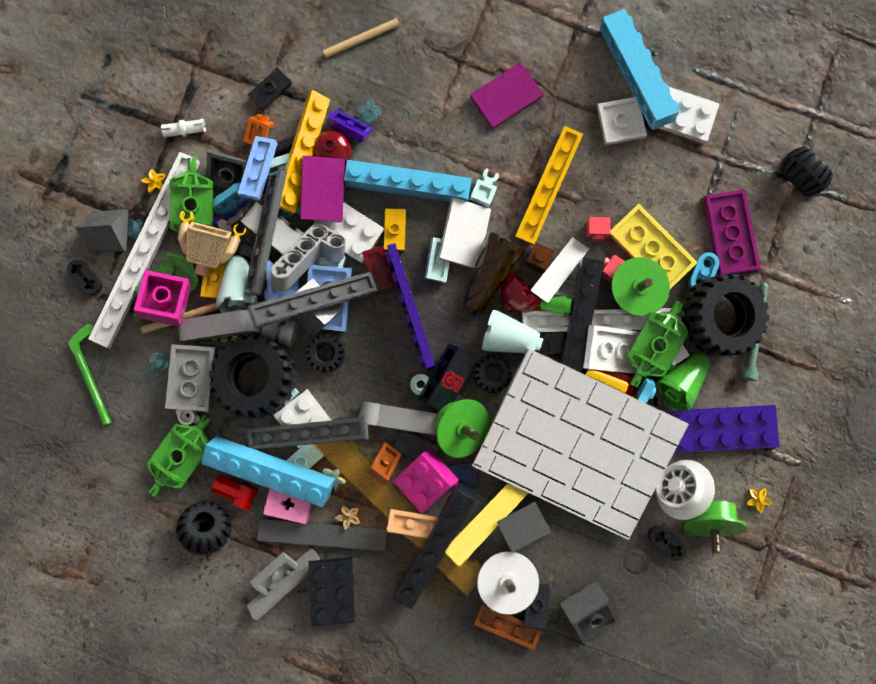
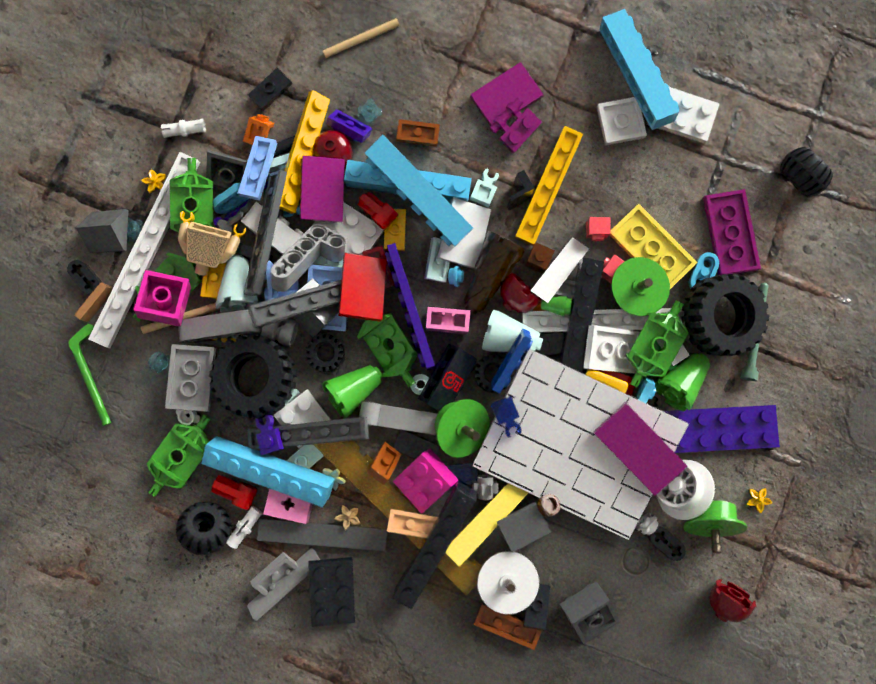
none -> medium nougat tile [74,282,113,322]
none -> white pin [226,506,263,549]
none -> dark purple plate [255,415,284,455]
none -> bright green cone [321,365,383,419]
none -> tile [338,253,387,322]
none -> bright green plate [357,313,417,387]
none -> red piece [358,192,399,231]
none -> medium azure brick [365,135,473,247]
none -> dark orange plate [396,119,440,147]
none -> bright pink brick [426,307,470,335]
none -> medium azure plate [448,266,464,287]
none -> light grey gear [472,475,498,500]
none -> magenta plate [489,98,542,153]
none -> blue plate [491,328,533,393]
none -> clear blue plate [491,396,522,438]
none -> black panel [507,170,534,210]
none -> tile [537,494,560,517]
none -> magenta tile [593,402,688,495]
none -> white plate [636,513,658,535]
none -> dark red cylinder [710,579,756,622]

